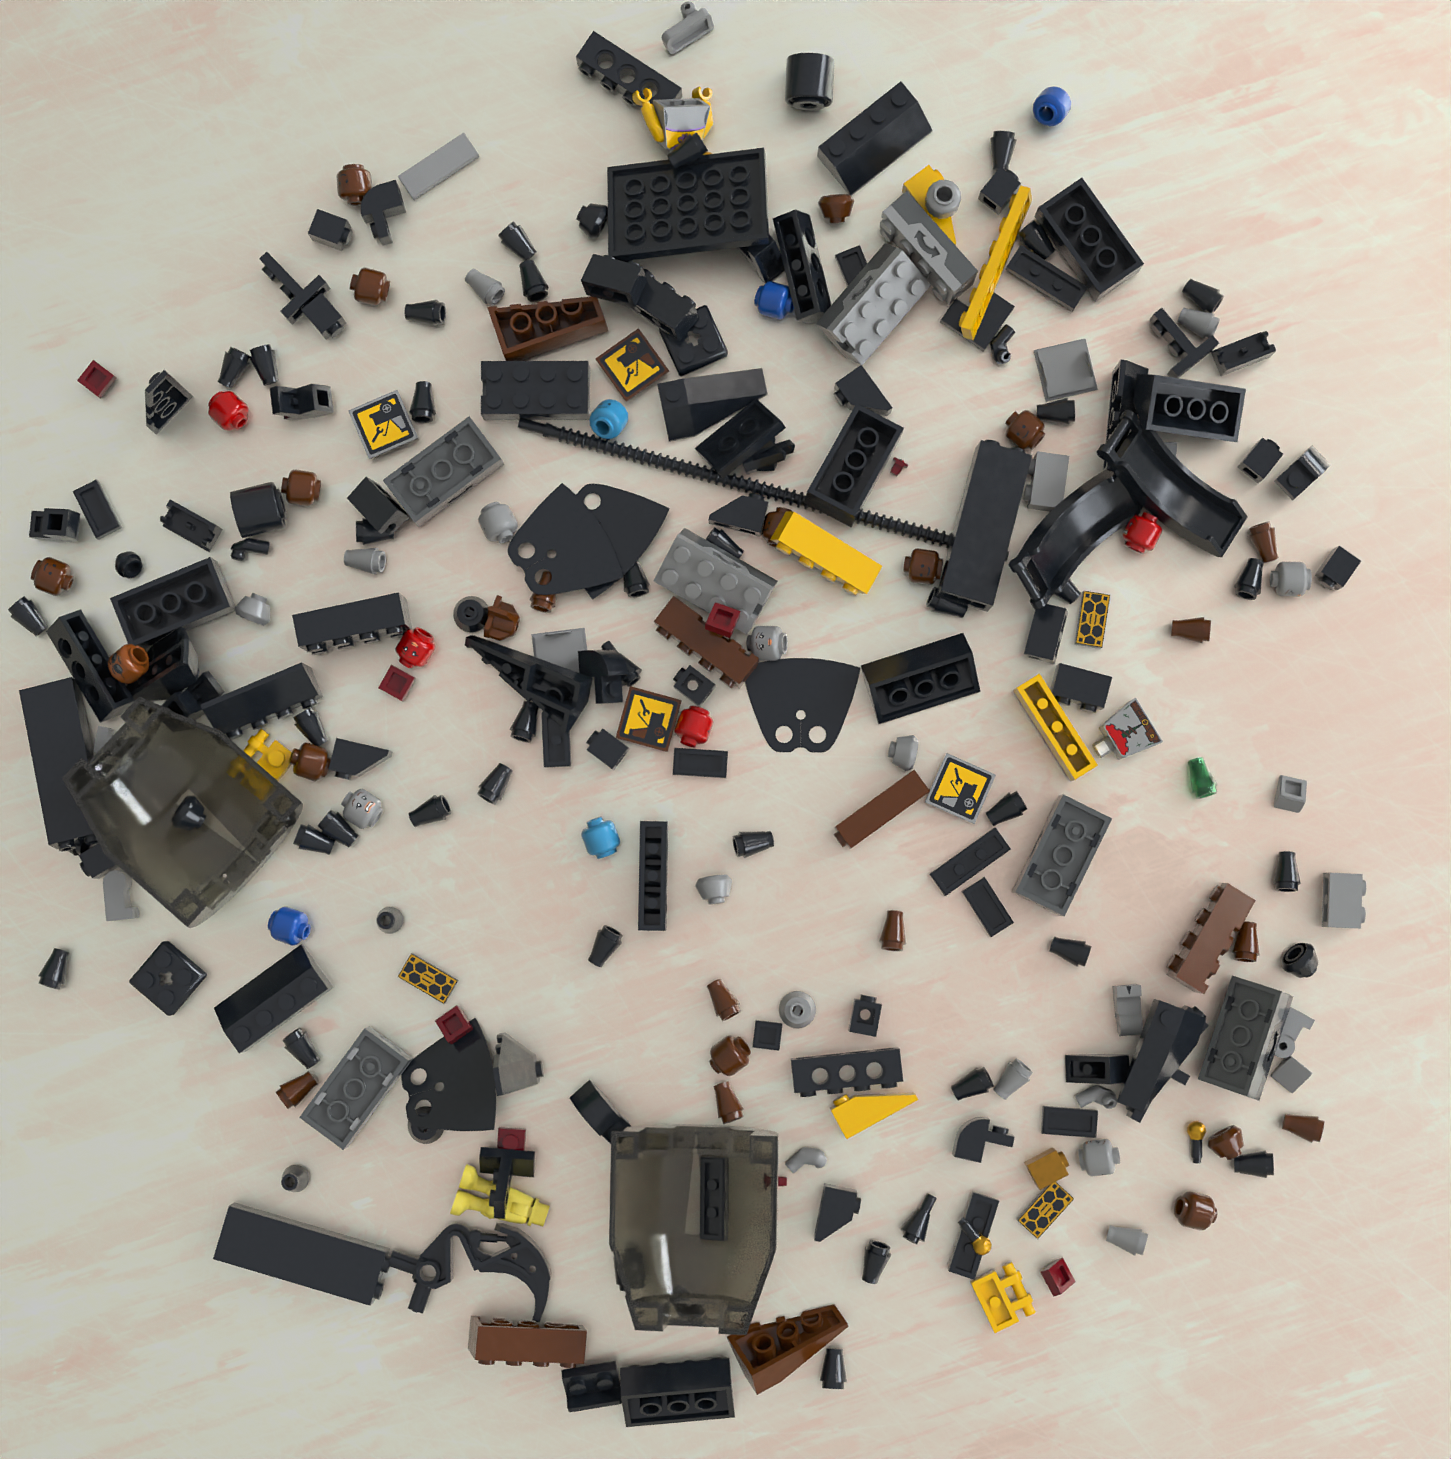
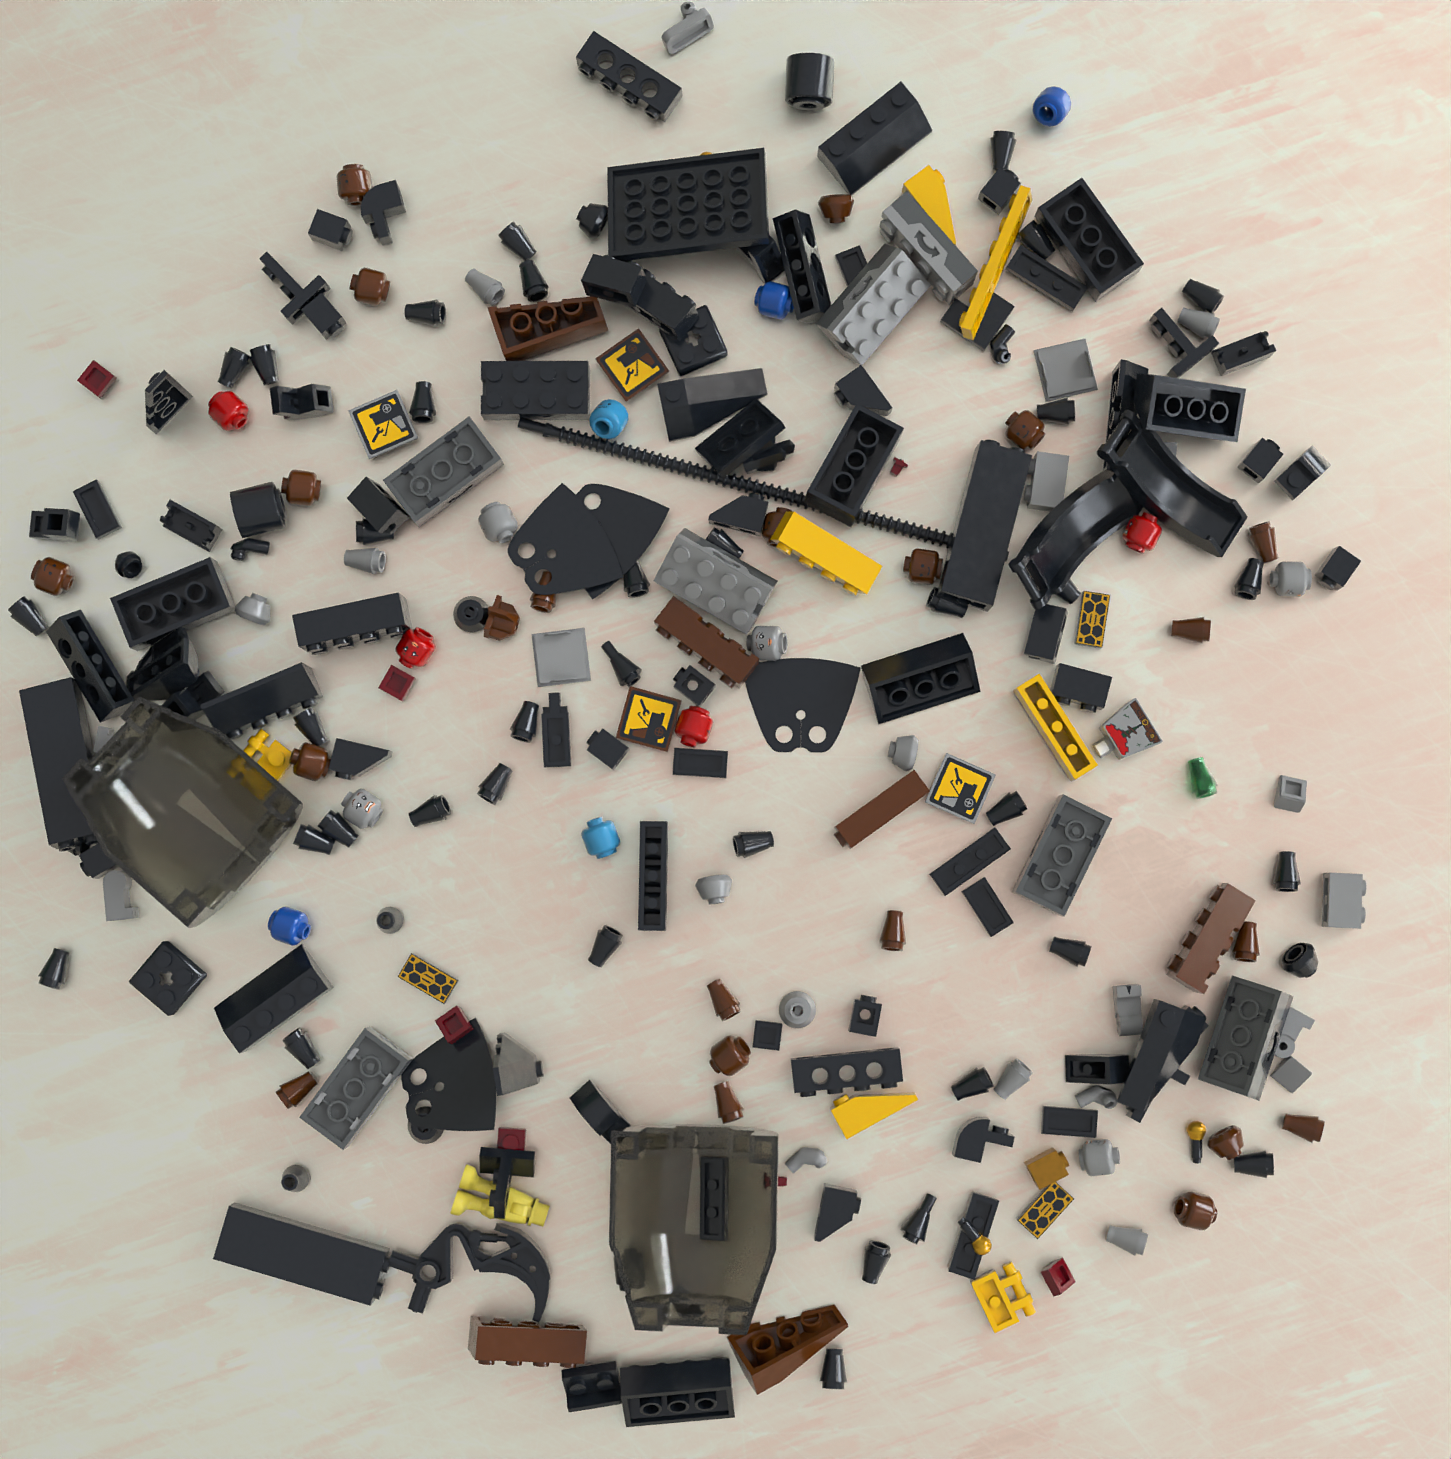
dark orange head [108,644,149,684] -> none
black cone [171,795,206,831] -> none
light grey tile [398,133,479,200] -> none
black wedge [465,635,593,733] -> none
black brick [578,649,629,704] -> none
torso [632,86,713,153] -> none
black cone [667,132,708,169] -> none
dark red plate [705,602,741,638] -> none
light grey head [925,180,961,219] -> none

